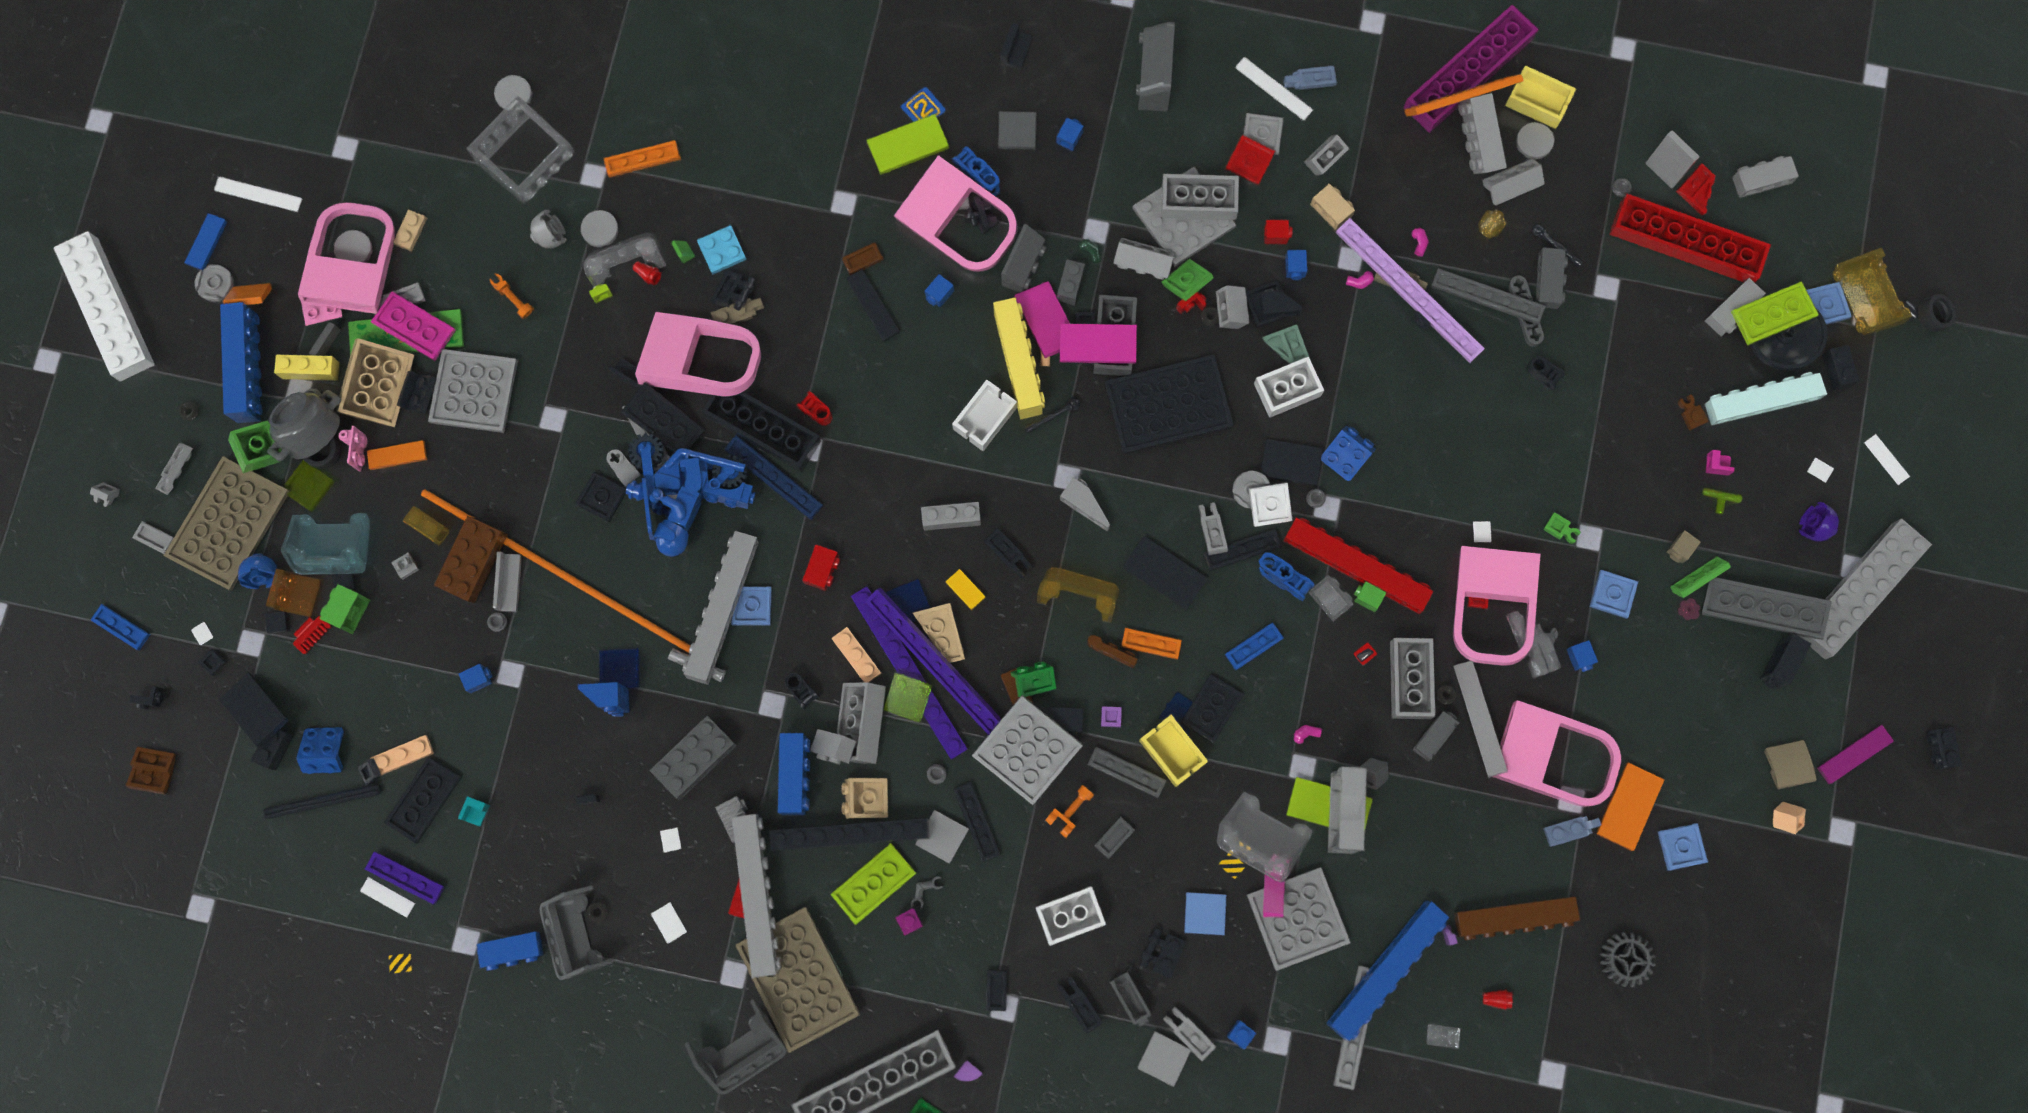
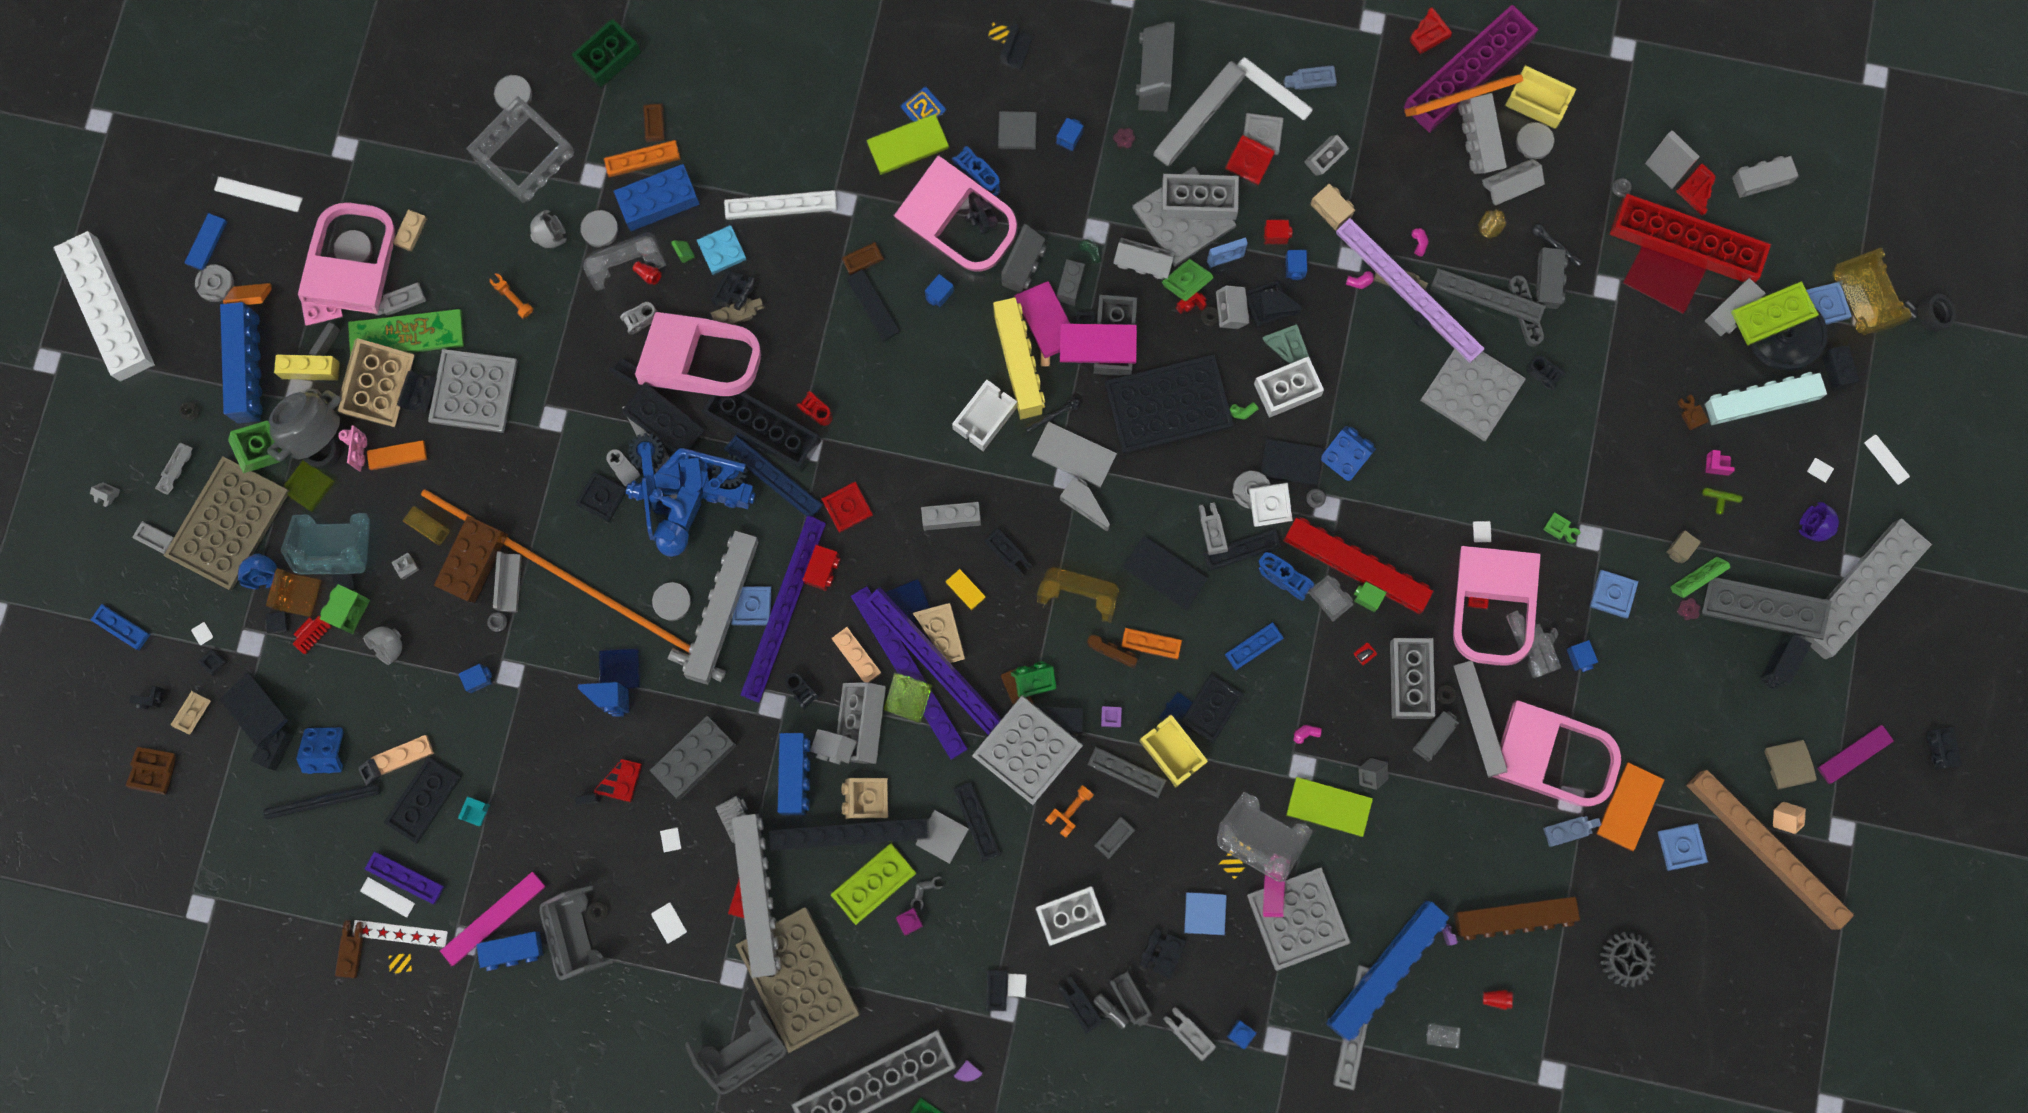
dark pink tile [371,292,456,361] -> none
lime plate [589,284,613,303] -> none
flat silver plate [927,764,946,784] -> none
light grey tile [1137,1031,1191,1087] -> none
light grey tile [1328,767,1366,854] -> none
none -> tan plate [171,691,211,735]
none -> reddish brown hinge [335,920,363,978]
none -> white sticker [352,920,448,947]
none -> light grey cylinder [363,626,402,665]
none -> dark pink tile [440,872,546,966]
none -> dark green brick [571,19,641,88]
none -> red wing [594,759,642,802]
none -> blue brick [614,164,700,231]
none -> light grey piece [620,302,658,334]
none -> reddish brown tile [643,104,665,142]
none -> light grey tile [652,582,691,621]
none -> white tile [724,190,837,220]
none -> dark purple plate [740,516,826,703]
none -> red tile [822,482,873,533]
none -> sticker [988,23,1010,43]
none -> white sticker [1007,974,1026,997]
none -> light grey tile [1032,422,1117,488]
none -> dark grey axle [1094,994,1130,1029]
none -> clear pink plant [1113,128,1135,148]
none -> light grey beam [1153,61,1246,166]
none -> medium blue tile [1207,237,1248,268]
none -> bright green arm [1230,402,1258,419]
none -> red wing [1410,8,1452,54]
none -> light grey plate [1420,349,1526,441]
none -> dark red piece [1623,246,1706,314]
none -> medium nougat brick [1686,770,1854,930]

